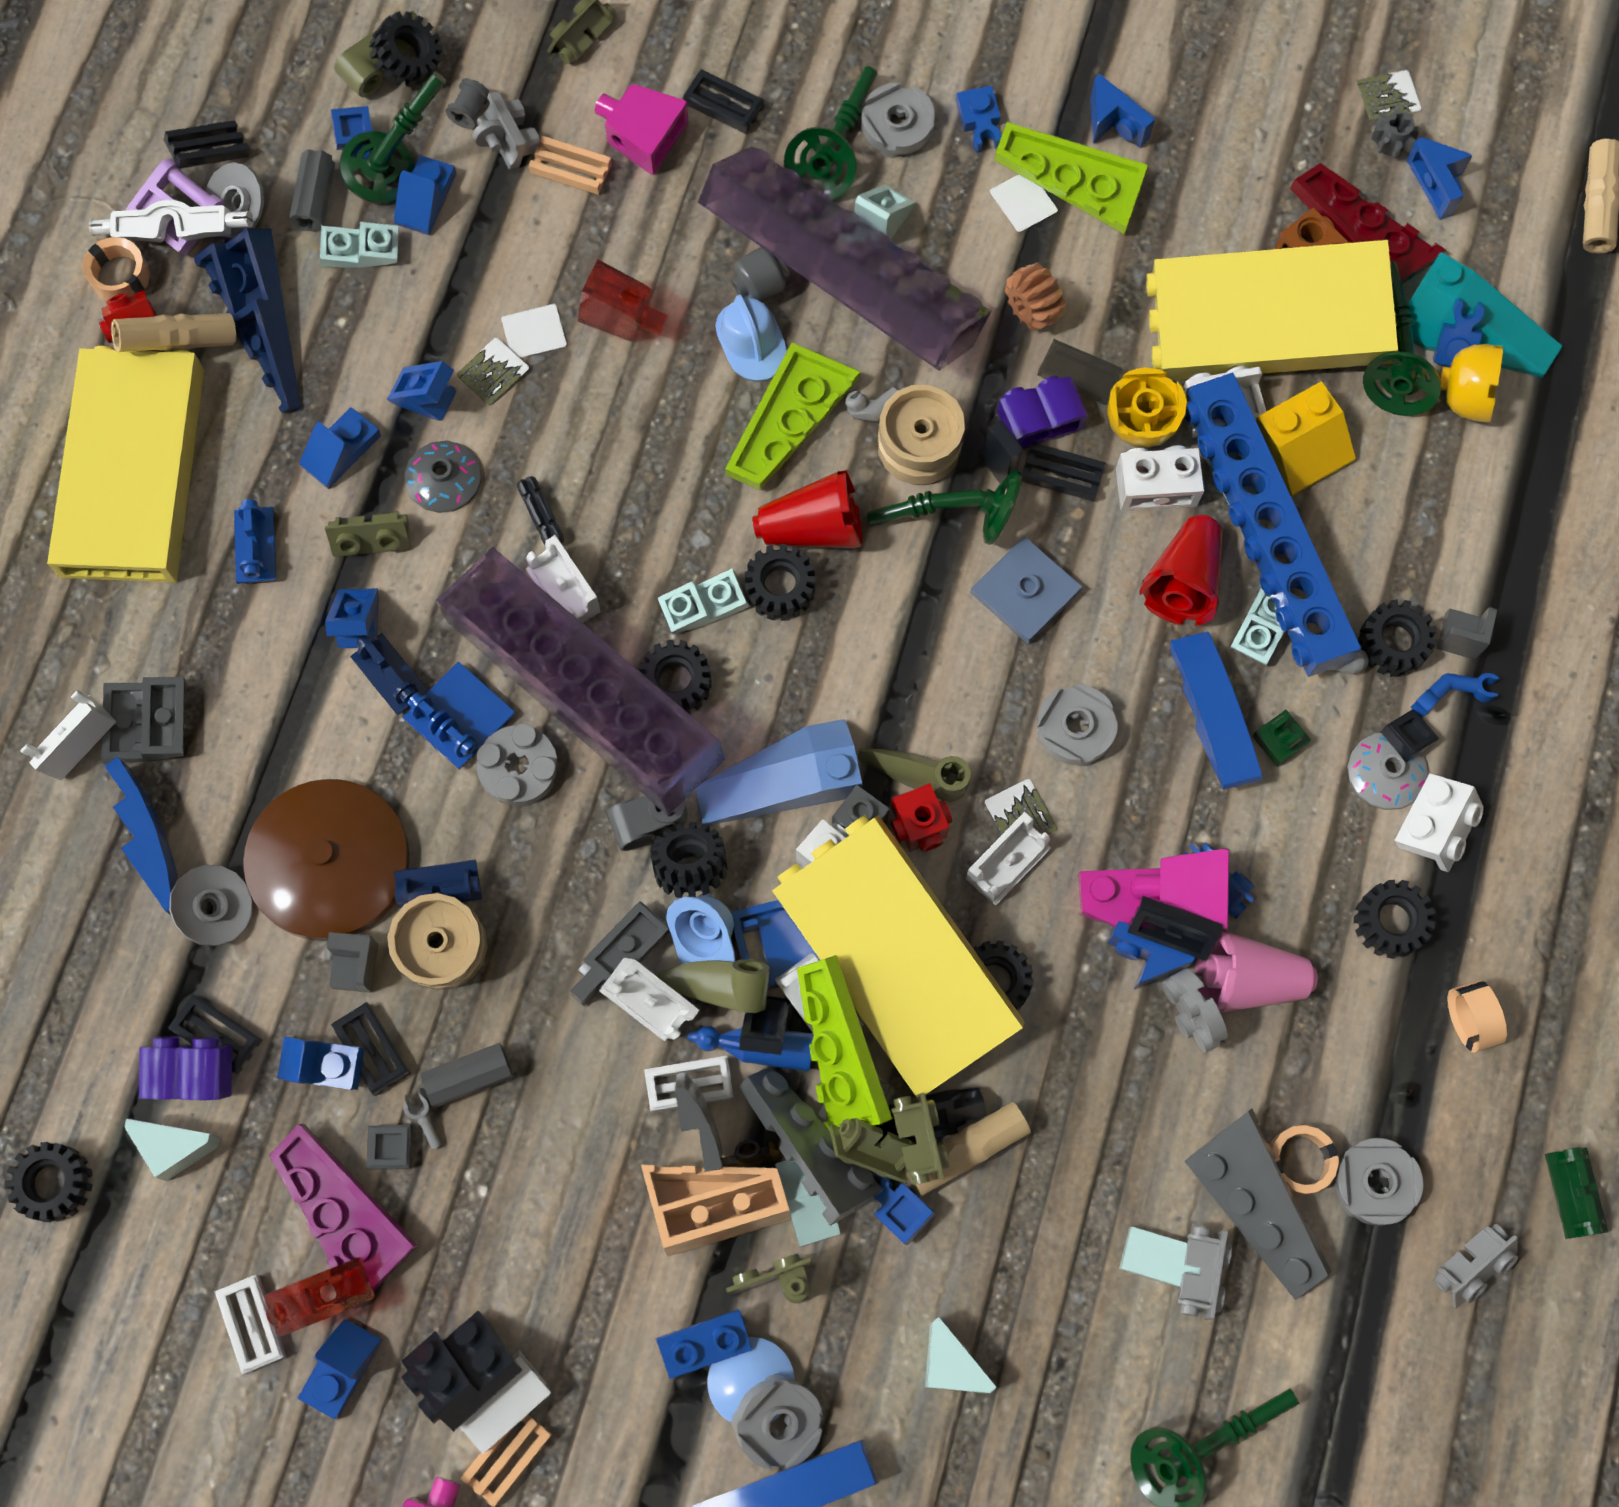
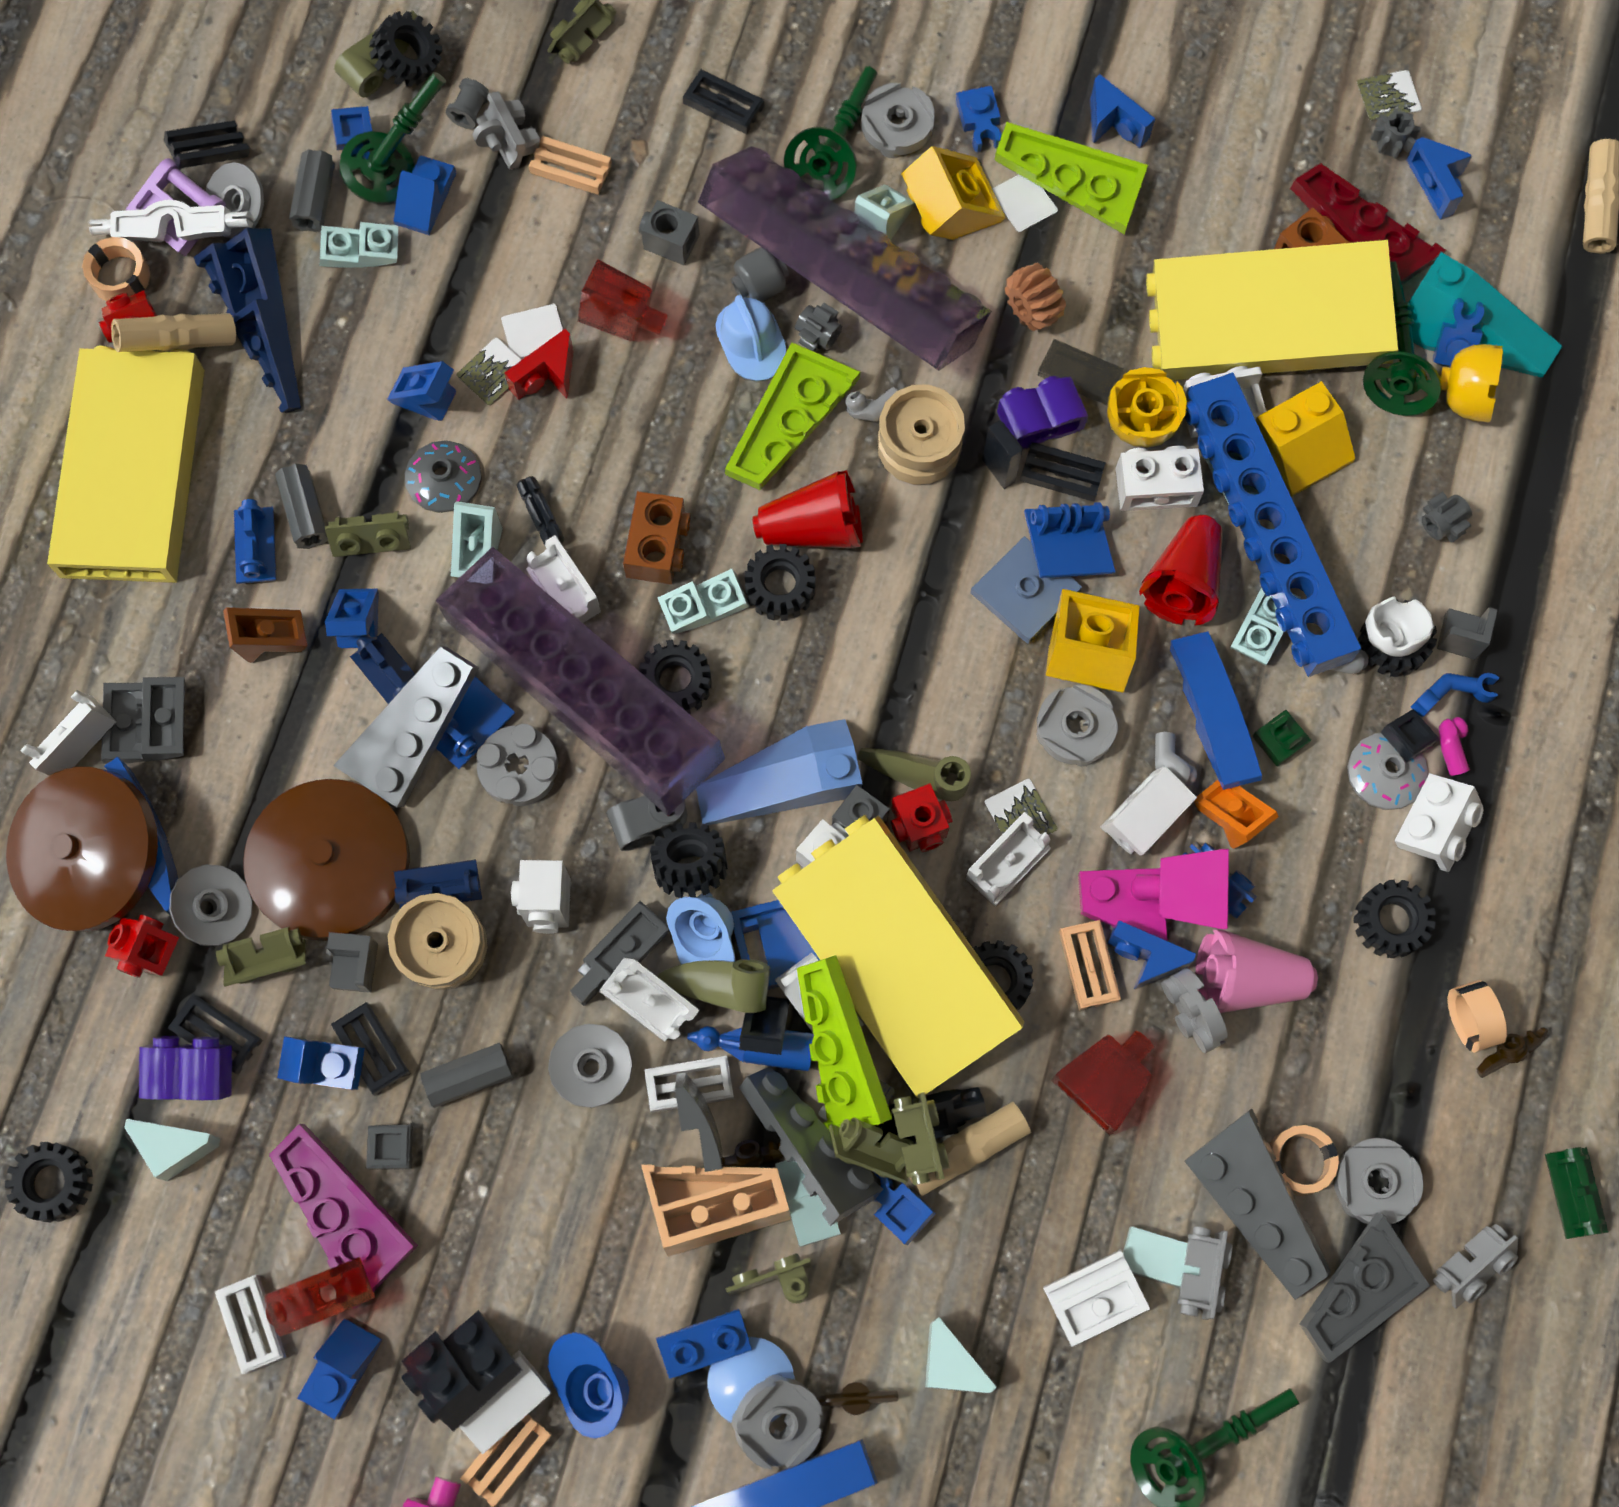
blue slope [299,407,381,489] -> none
light grey hand [403,1088,441,1149] -> none
dark pink torso [595,84,689,175] -> none
dark green dish [867,470,1022,545] -> none
black tile [1127,896,1223,961] -> none
none -> reddish brown dish [6,766,158,932]
none -> red brick [105,915,179,978]
none -> olive hinge [216,927,307,987]
none -> dark orange slope [223,607,307,663]
none -> dark grey axle [275,464,328,549]
none -> wing [333,647,479,807]
none -> light aqua slope [451,501,502,582]
none -> red slope [504,329,574,400]
none -> white brick [511,860,571,934]
none -> light grey dish [548,1023,633,1108]
none -> blue piece [548,1332,630,1439]
none -> dark orange brick [623,491,691,585]
none -> dark grey brick [639,200,700,265]
none -> dark grey gear [795,303,842,351]
none -> dark brown piece [817,1382,898,1415]
none -> yellow slope [901,146,1006,240]
none -> blue hinge [1024,502,1115,578]
none -> white plate [1043,1250,1150,1347]
none -> yellow slope [1045,589,1140,693]
none -> clear red torso [1051,1030,1154,1136]
none -> light nougat tile [1059,920,1121,1011]
none -> white hinge [1100,766,1197,856]
none -> light grey arm [1155,732,1197,786]
none -> orange slope [1194,780,1279,849]
none -> dark grey wing [1299,1212,1430,1363]
none -> white hair [1365,596,1434,657]
none -> dark grey gear [1422,492,1472,543]
none -> dark pink arm [1439,717,1470,776]
none -> dark brown piece [1477,1027,1548,1078]

